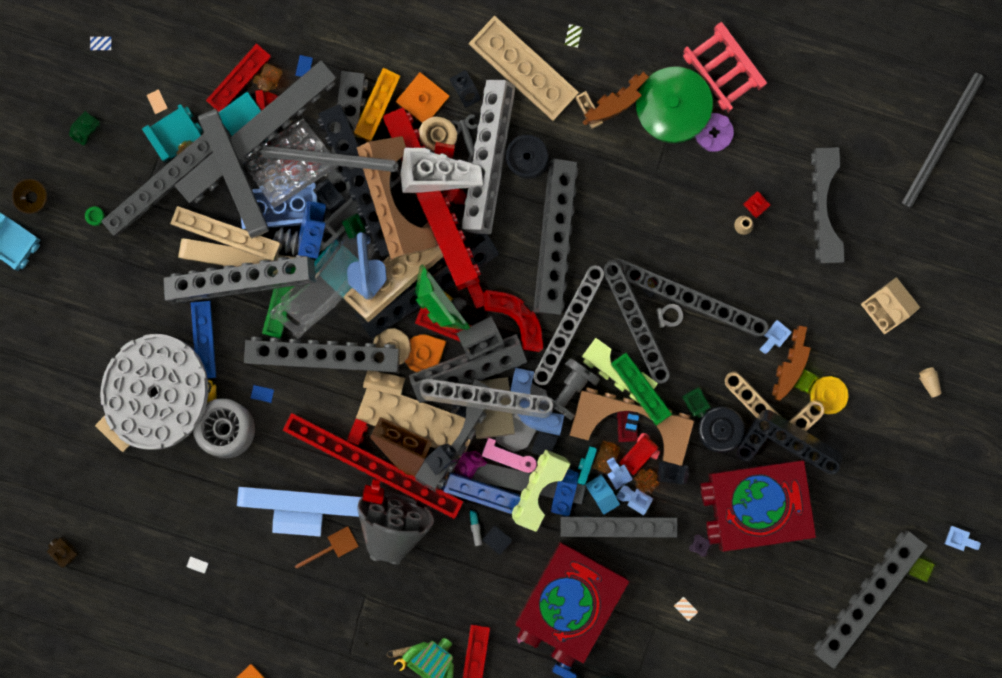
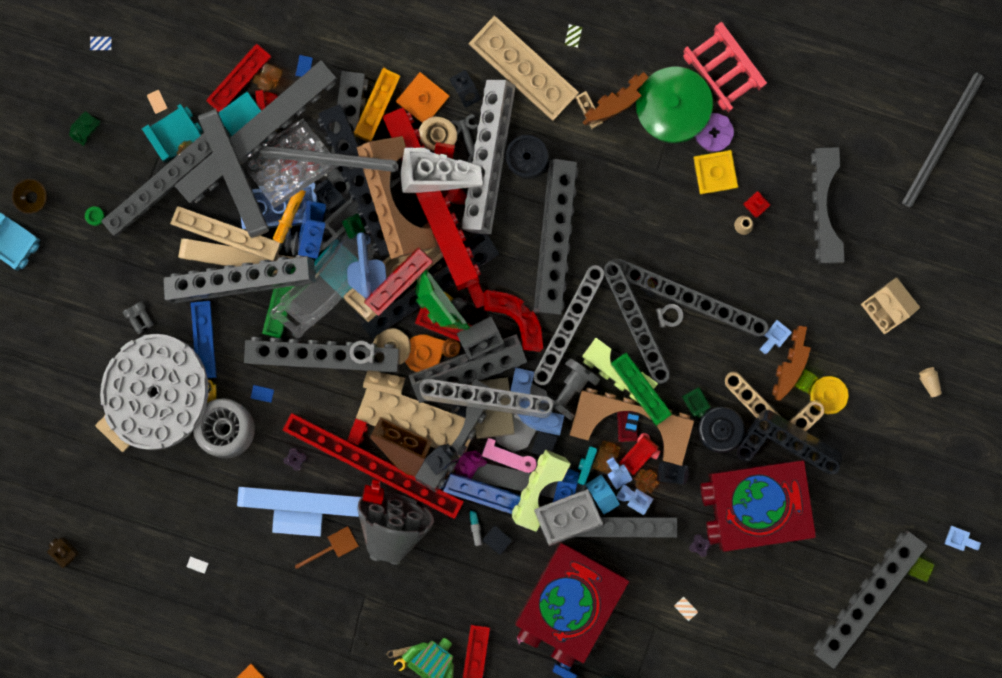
none -> dark grey piece [122,301,154,334]
none -> light orange axle [273,187,306,243]
none -> clear purple plate [284,448,306,471]
none -> light grey piece [350,341,376,364]
none -> plate [364,247,433,316]
none -> dark orange plate [442,338,460,358]
none -> light grey tile [534,489,603,546]
none -> yellow tile [693,150,738,195]

